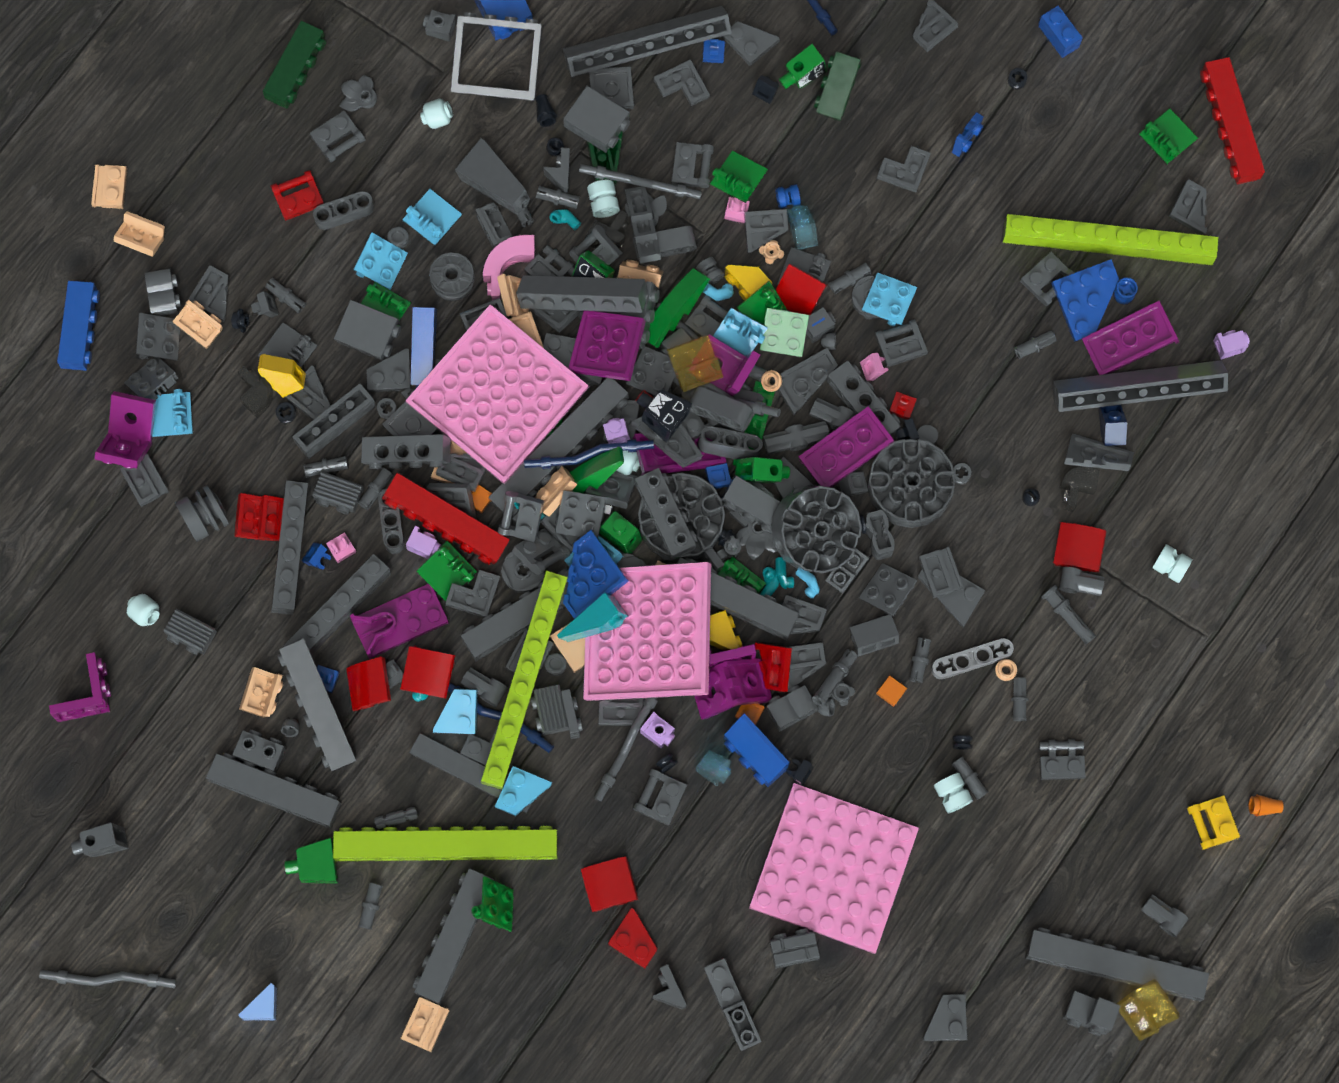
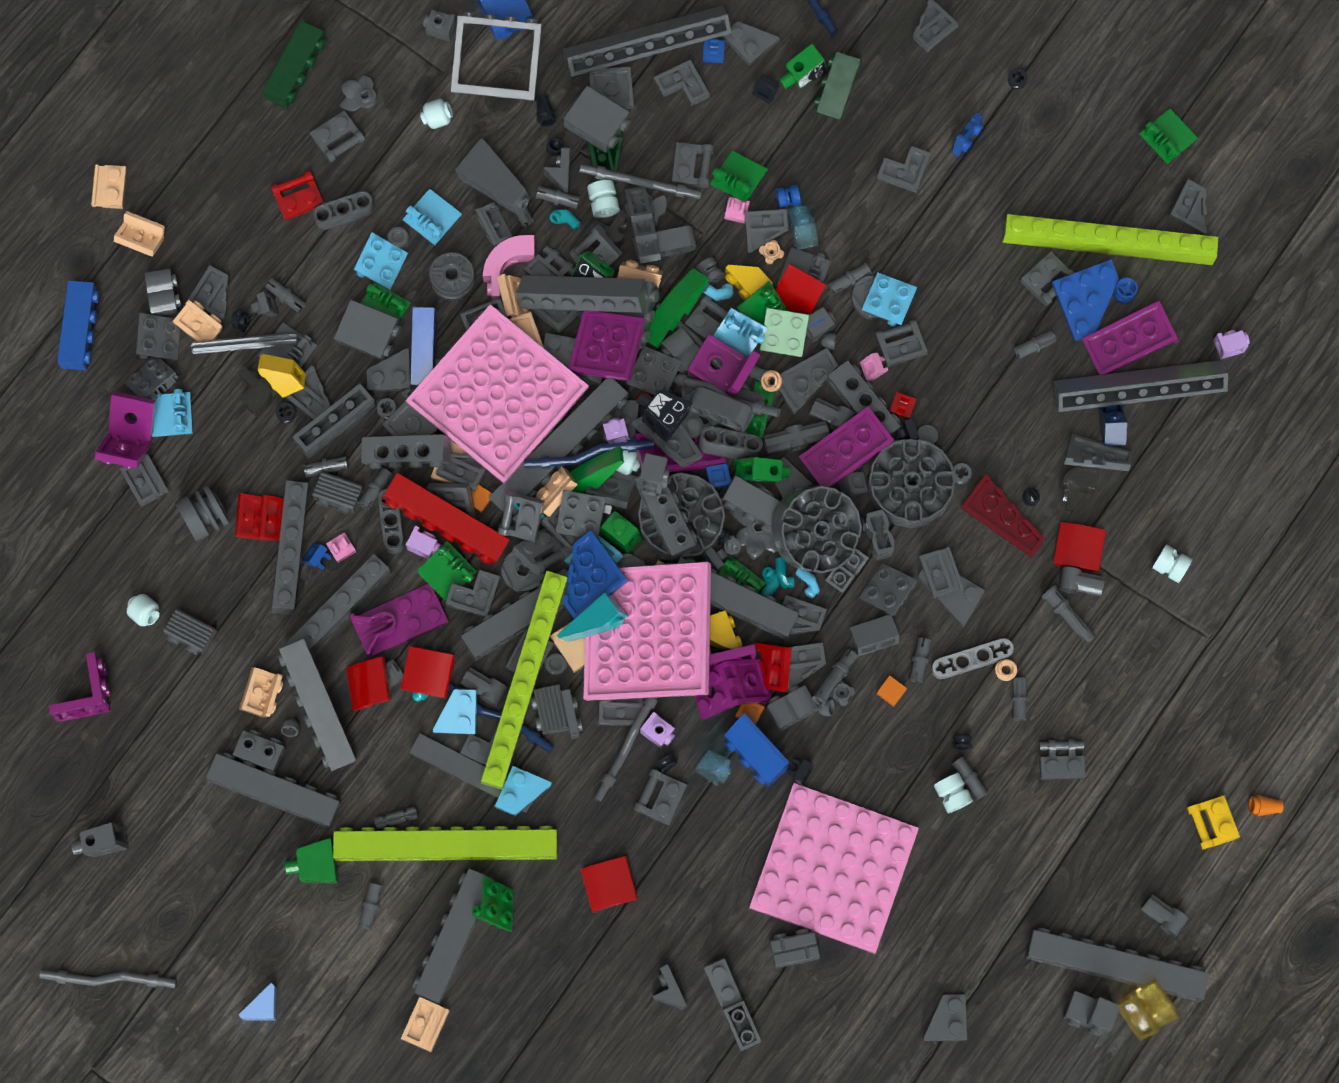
blue tile [317,665,340,694] -> none
red wing [608,908,657,969] -> none
clear yellow slope [667,335,723,392] -> none
blue brick [1038,5,1083,58] -> none
red brick [1200,57,1265,184] -> none
none -> dark grey axle [191,332,298,354]
none -> dark grey brick [640,453,670,496]
none -> dark red wing [961,473,1045,558]

